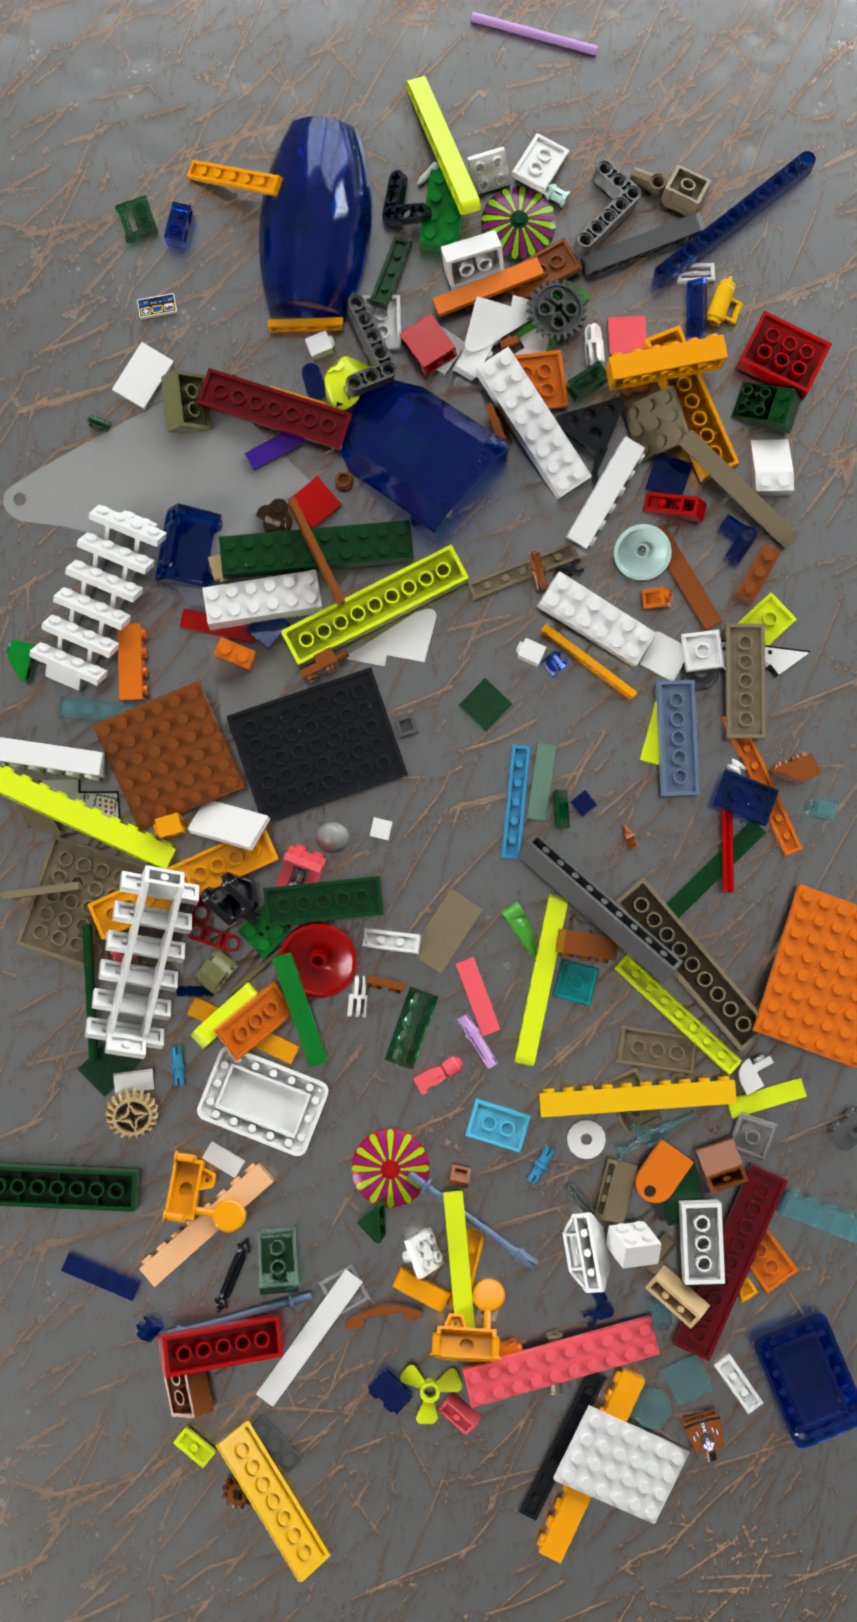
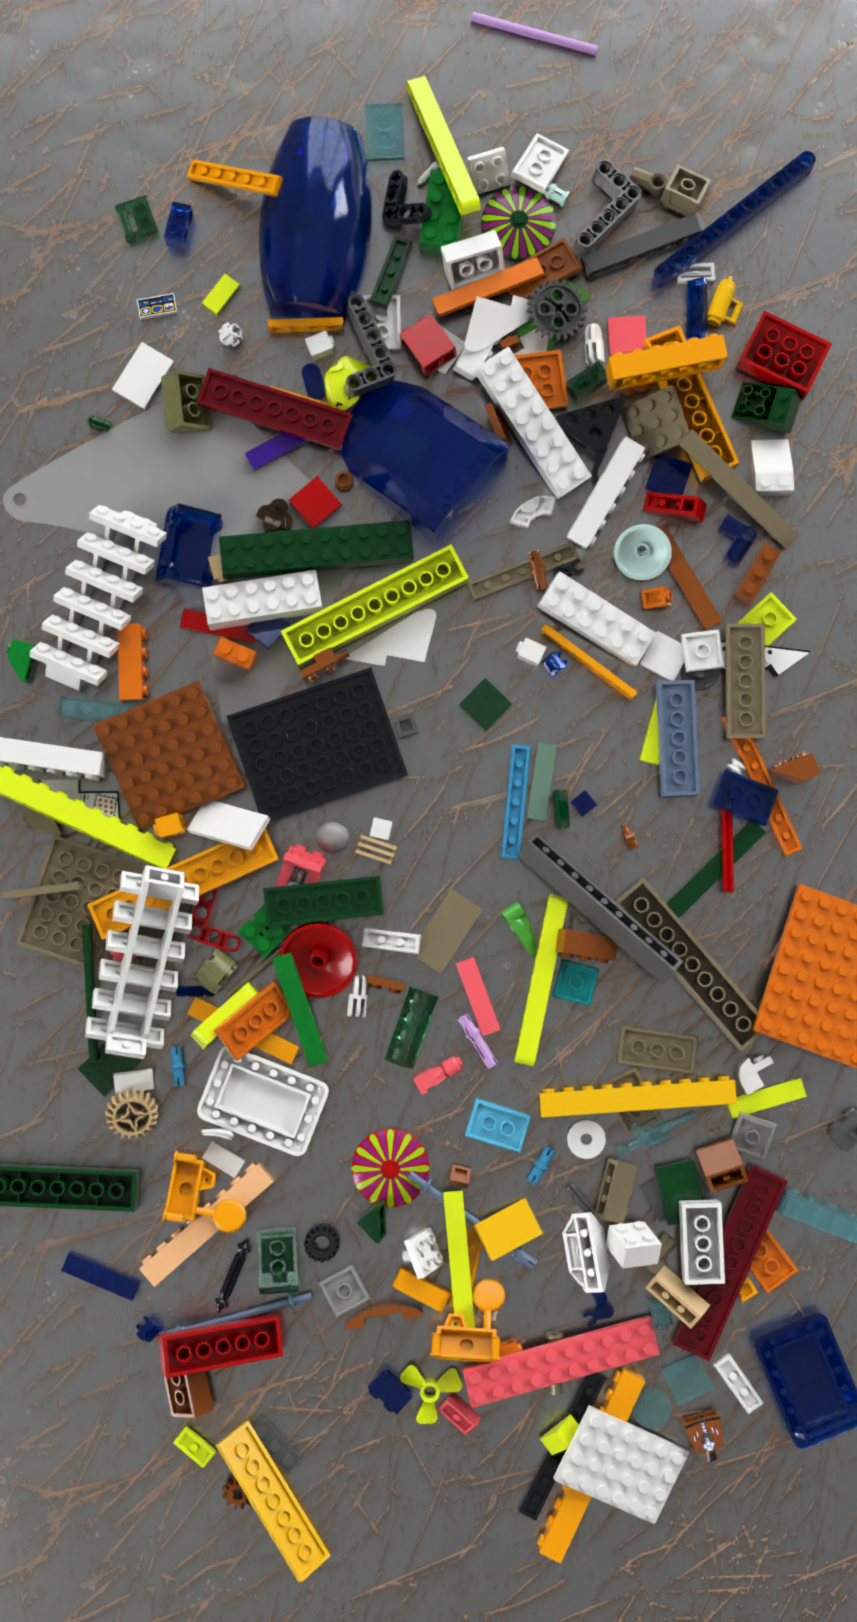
black piece [200,872,260,926] -> none
white sticker [256,1269,363,1407] -> none
dark orange tile [288,497,345,607] -> none
neon yellow tile [614,954,742,1076] -> none
orange tile [635,1139,694,1203] -> none
clear light blue brick [807,797,839,821] -> none
none -> white piece [201,1125,235,1141]
none -> neon yellow tile [202,274,240,316]
none -> white gear [219,322,243,347]
none -> black tyre [304,1225,340,1263]
none -> tan tile [355,835,397,865]
none -> clear light blue tile [365,103,405,162]
none -> yellow tile [474,1198,543,1261]
none -> white tile [510,496,556,529]
none -> neon yellow slope [540,1414,579,1455]

